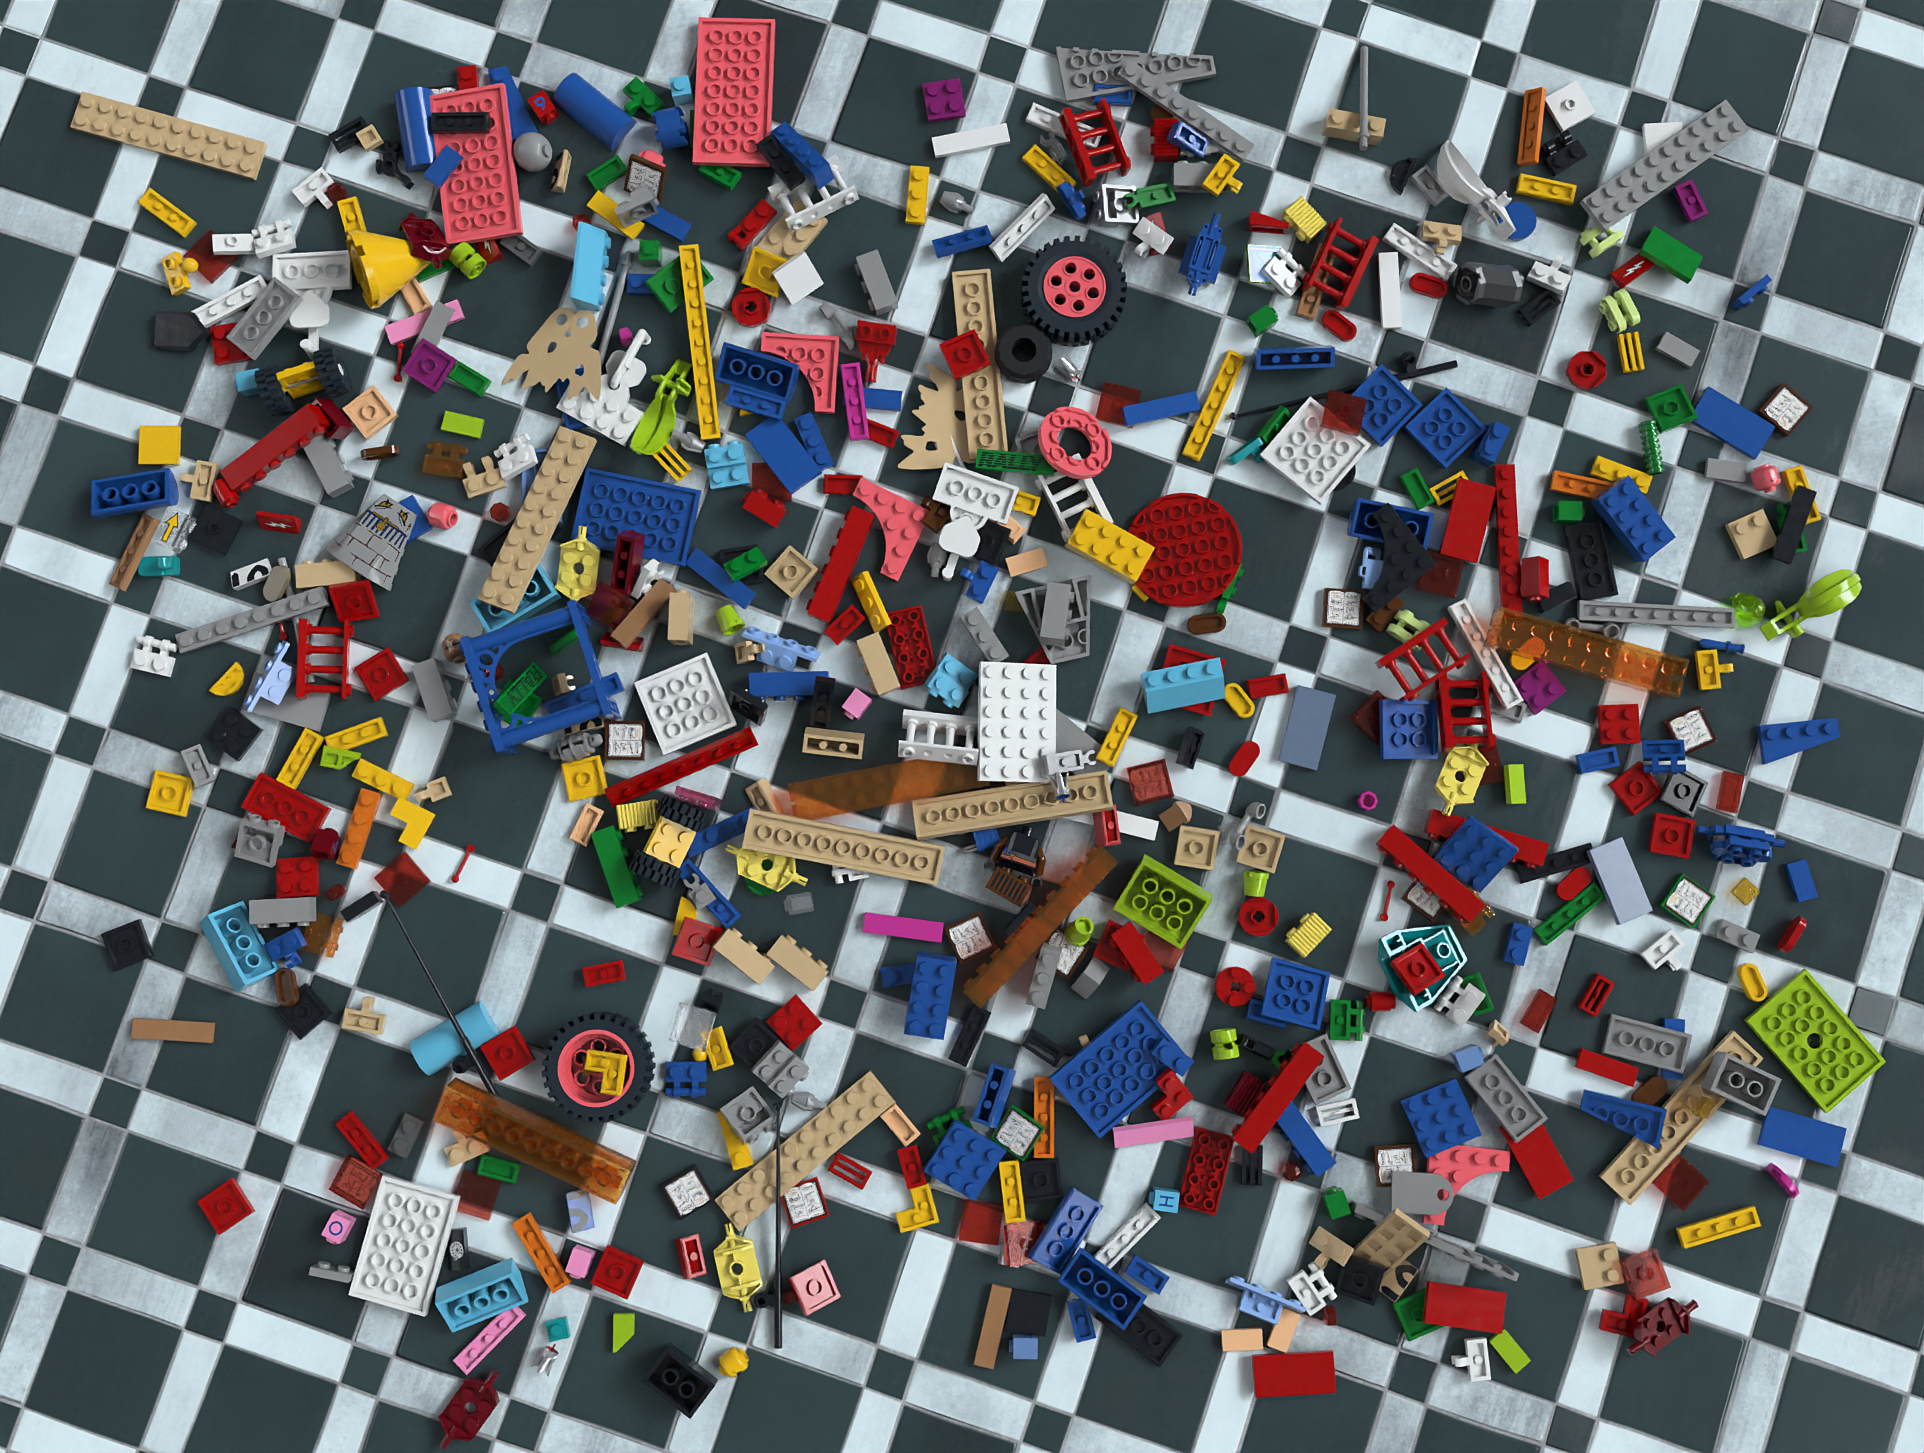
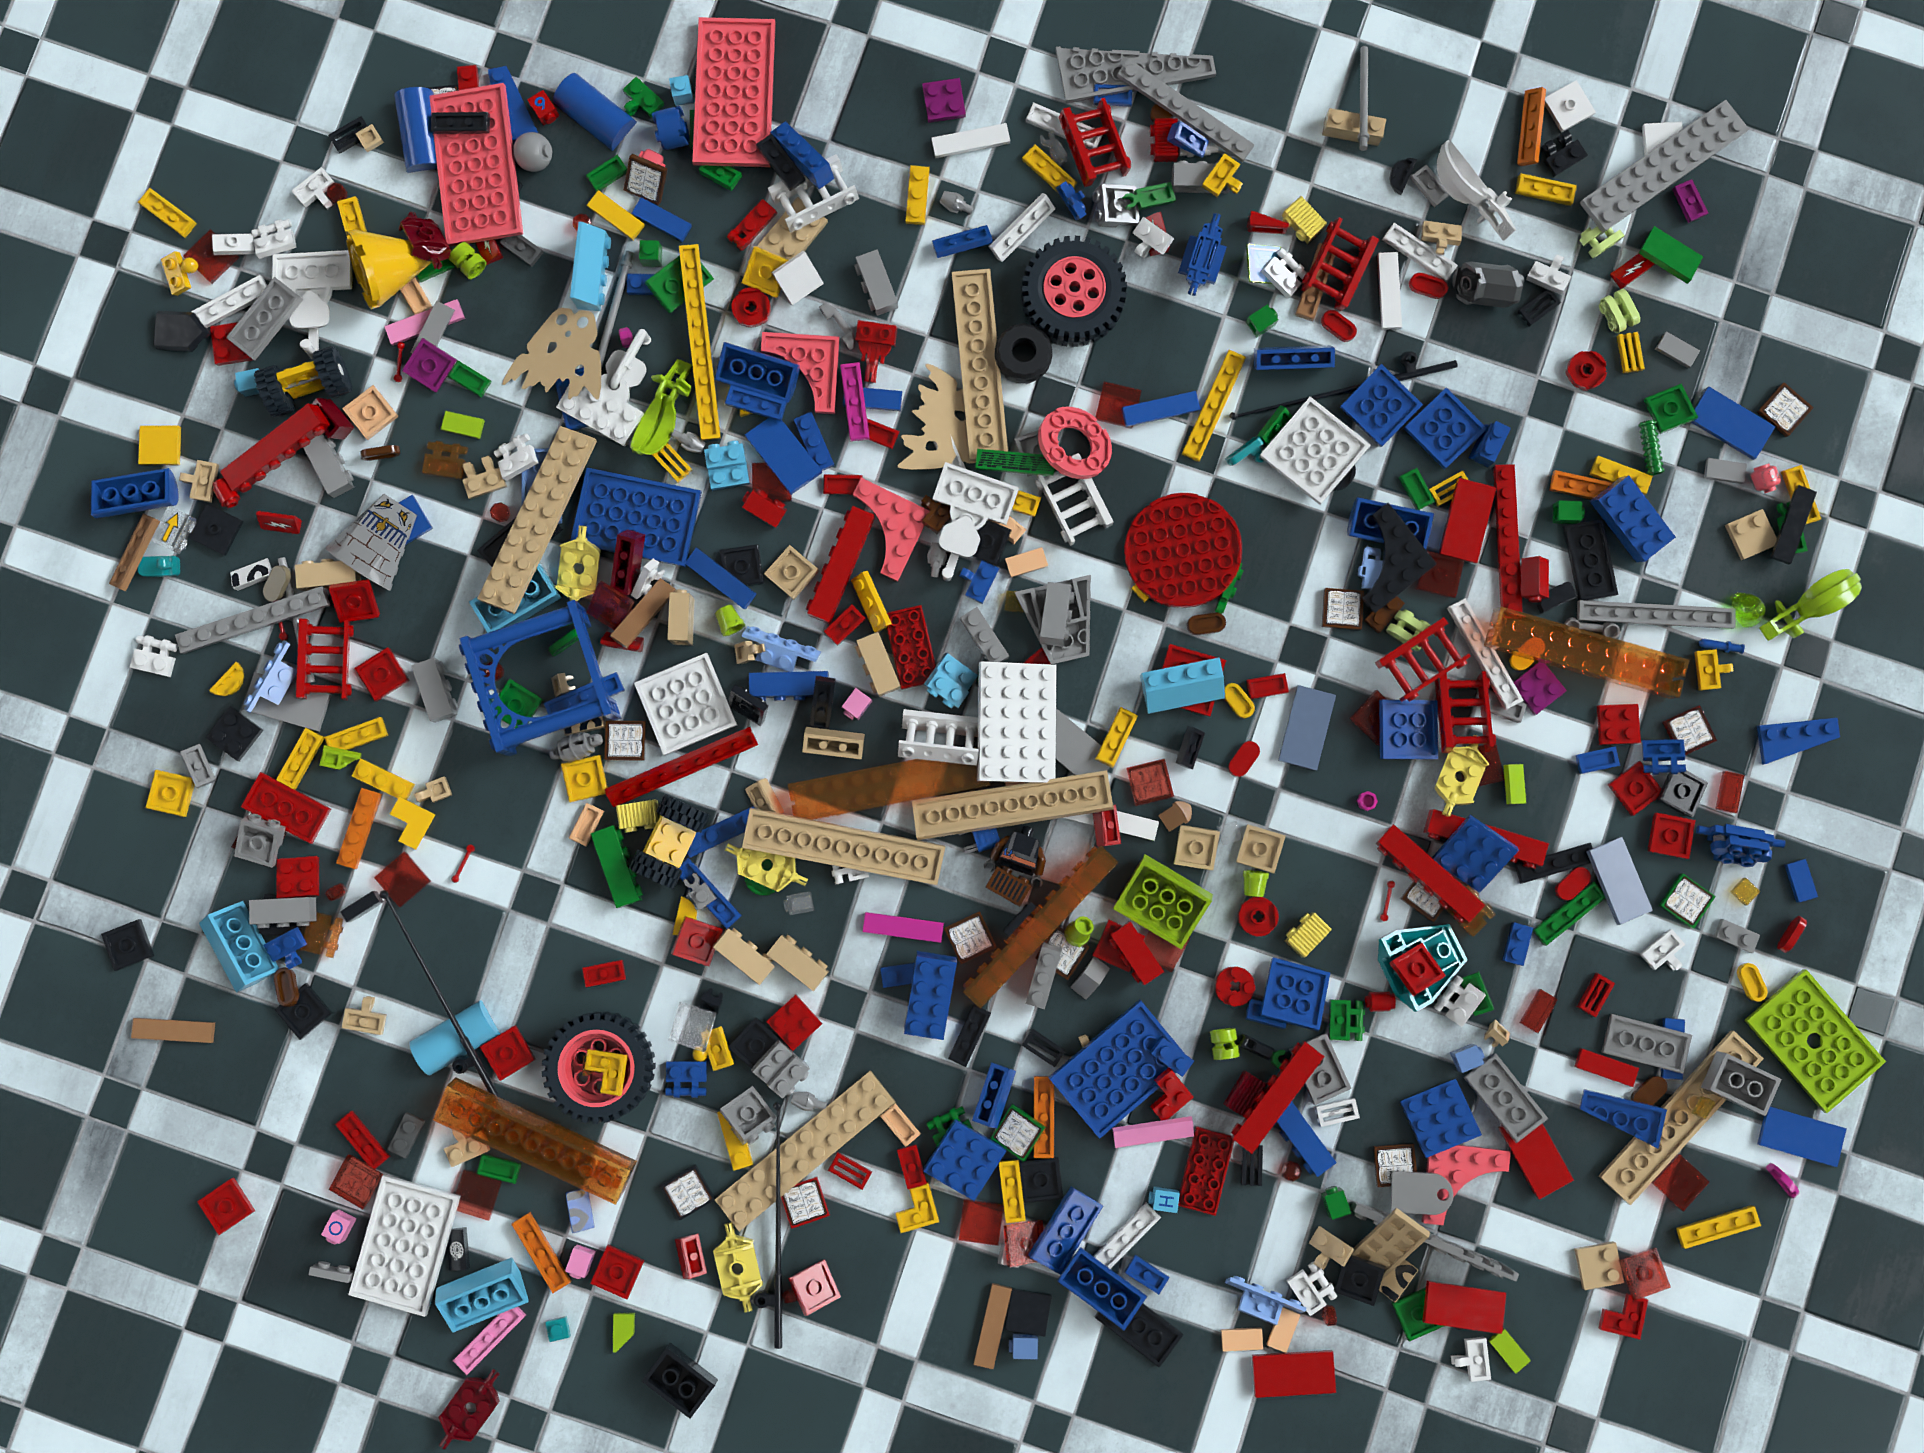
tan plate [70,91,267,181] -> none
dark red brick [310,828,341,861] -> none
black piece [376,140,415,190] -> none
blue tile [423,145,464,188] -> none
coral head [427,502,458,530] -> none
medium nougat head [442,633,466,664] -> none
green tile [492,662,547,718] -> none
flat silver piece [530,1344,559,1377] -> none
tan slope [550,149,572,194] -> none
light grey plate [614,185,660,228] -> none
clear pink plate [675,786,722,810] -> none
yellow head [718,1347,749,1378] -> none
green plate [723,547,768,583] -> none
red plate [939,329,991,381] -> none
plate [1043,749,1096,775] -> none
flat silver piece [1048,772,1071,803] -> none
flat silver piece [1053,353,1081,382] -> none
yellow brick [1065,509,1155,584] -> none
blue plate [1066,1298,1096,1343] -> none
light grey bar [1230,802,1266,850] -> none
clear red plate [1320,389,1367,437] -> none
blue tile [1497,202,1537,241] -> none
dark red plate [1626,1297,1699,1358] -> none
blue plate [1731,275,1772,310] -> none

